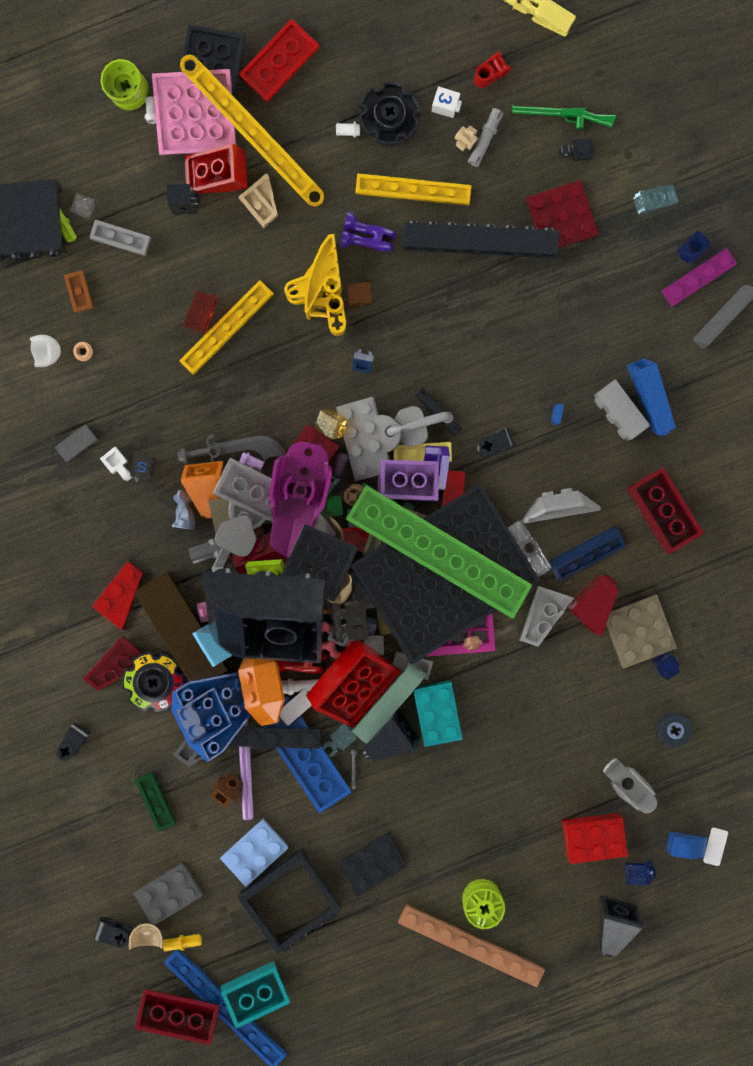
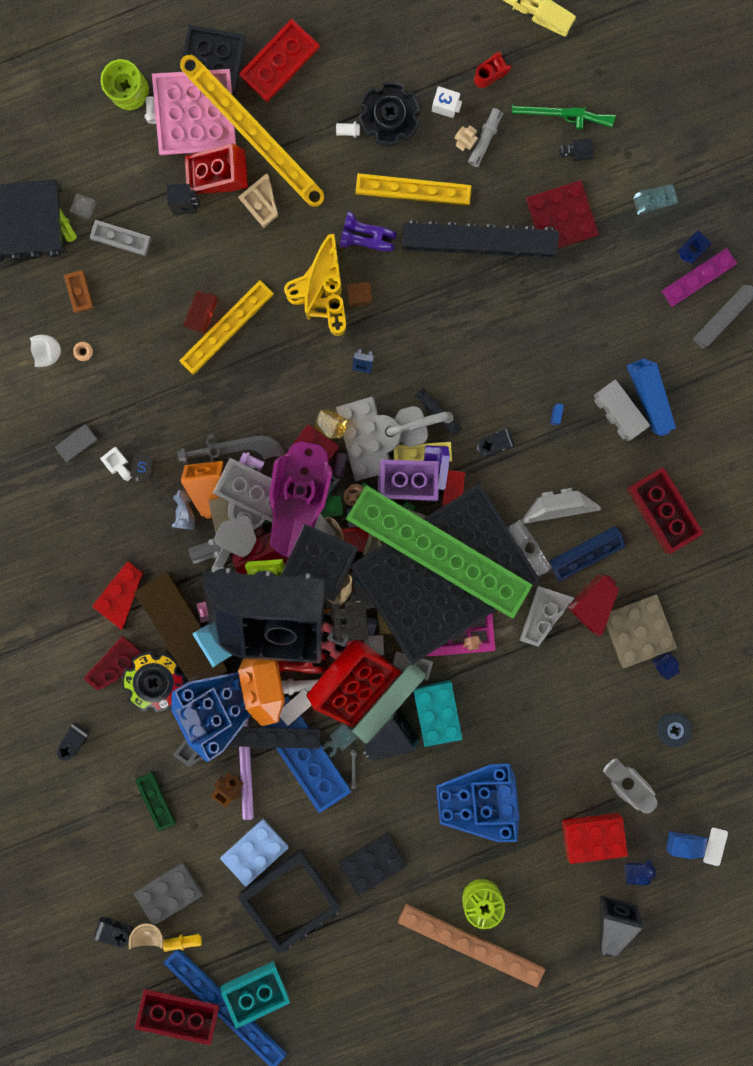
none -> blue wedge [436,763,520,842]

